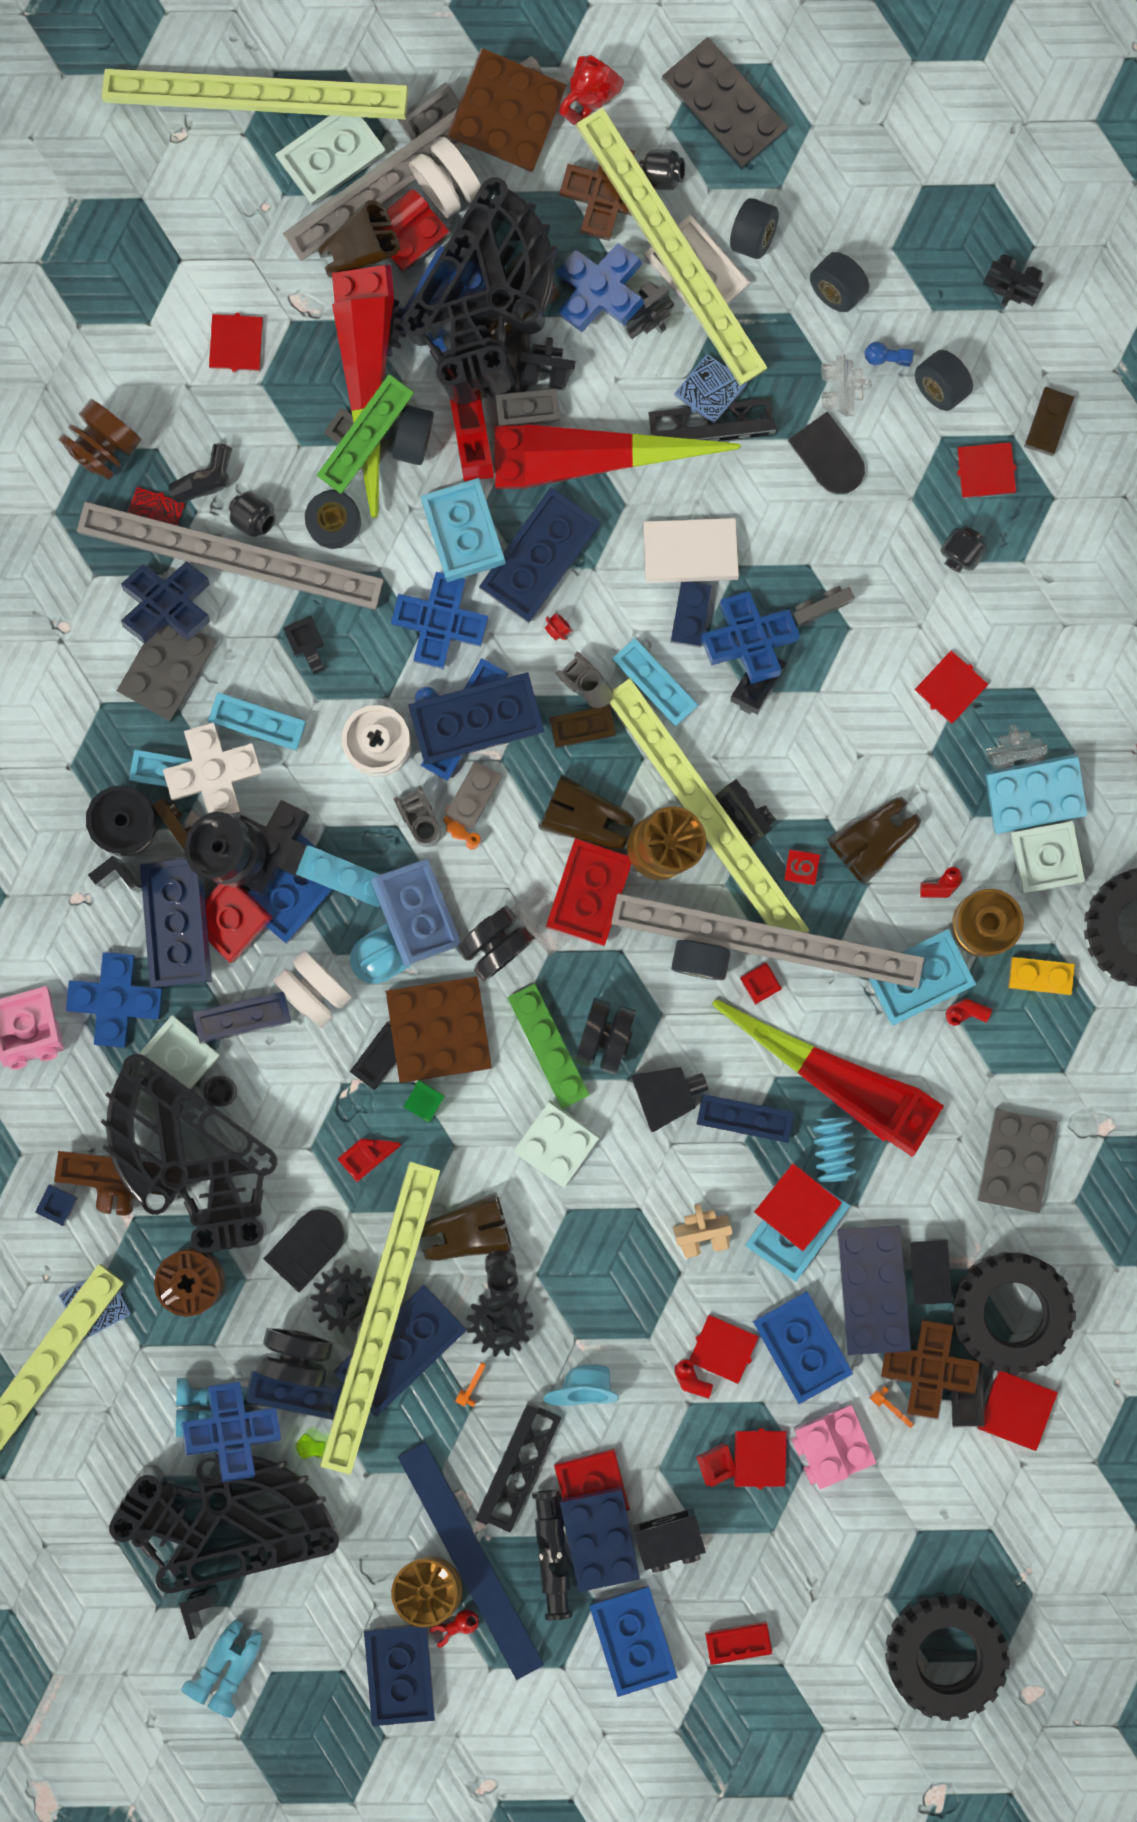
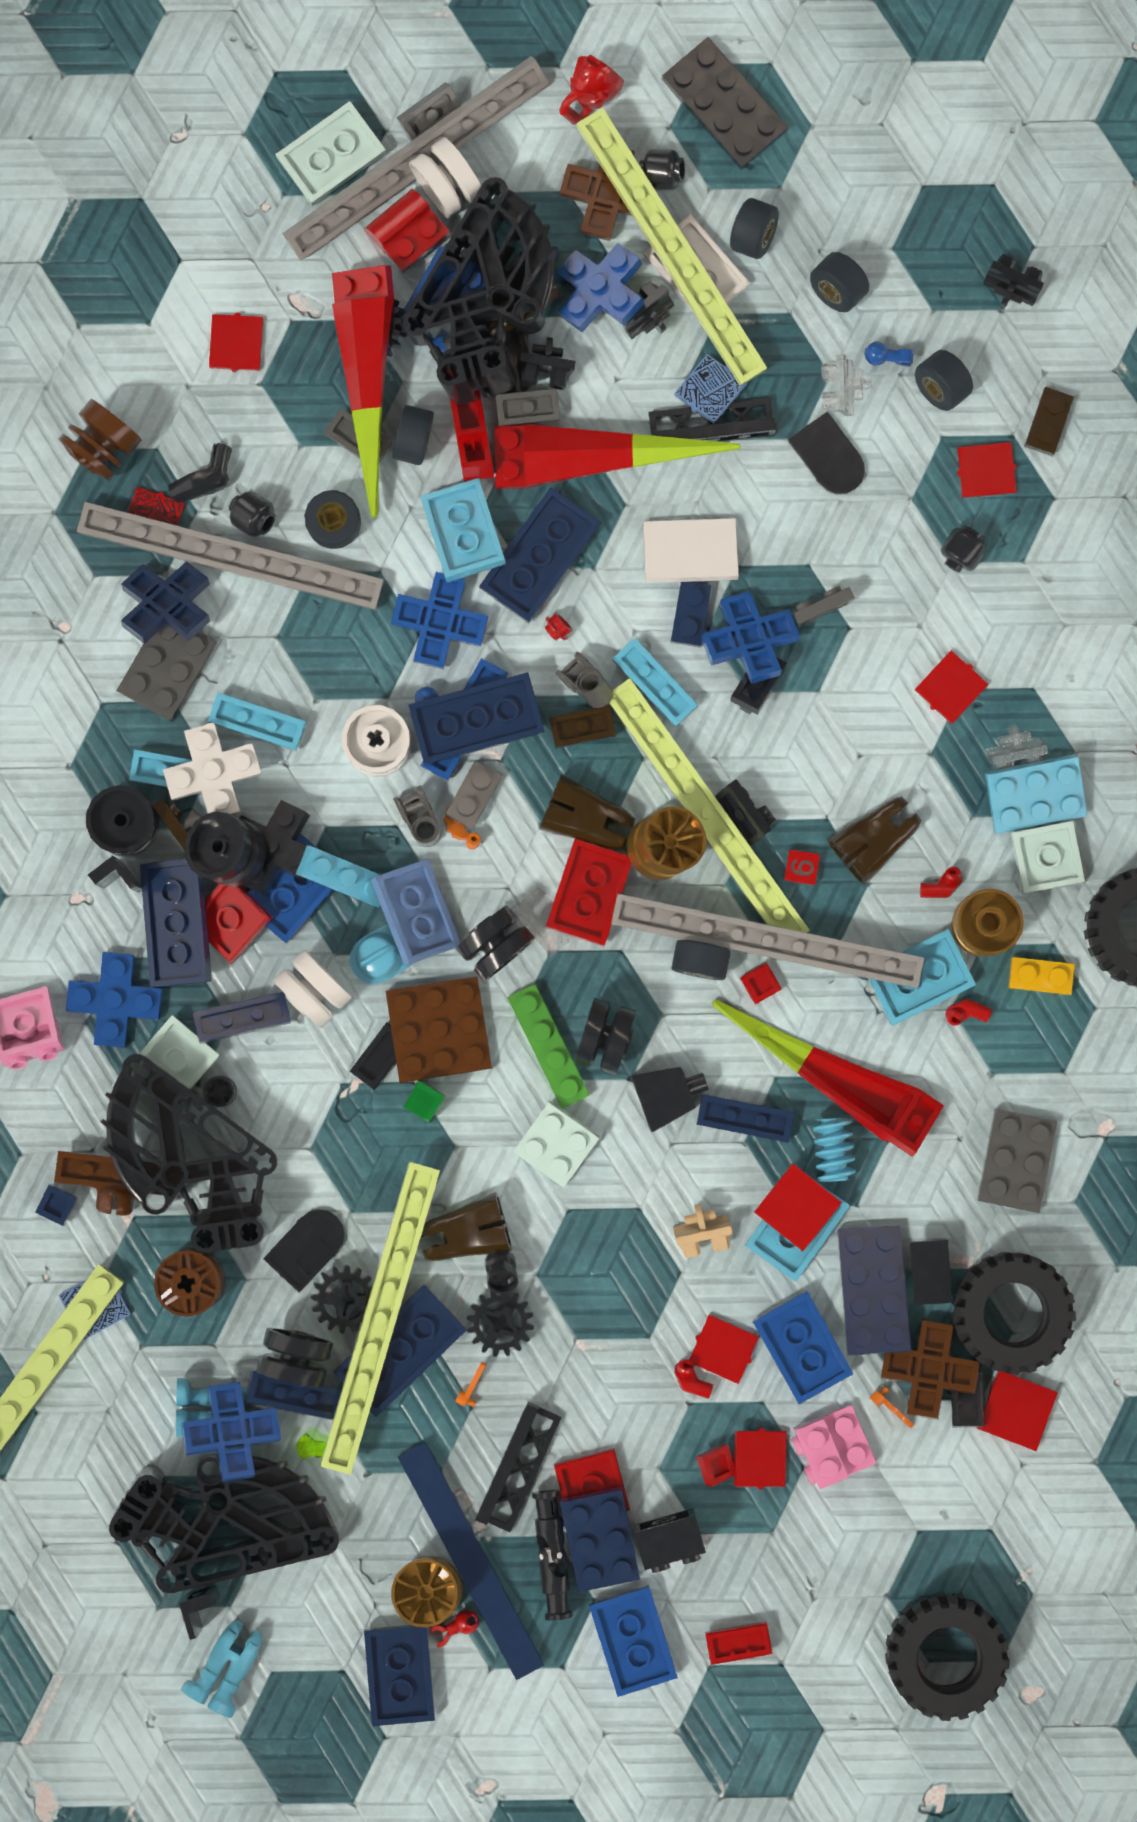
yellowish green plate [101,69,409,120] -> none
black plate [283,616,325,675] -> none
bright green plate [316,374,415,494] -> none
dark brown piece [318,200,400,278] -> none
red tile [337,1139,402,1182] -> none
reddish brown plate [447,48,567,172] -> none
medium azure piece [543,1364,619,1406] -> none

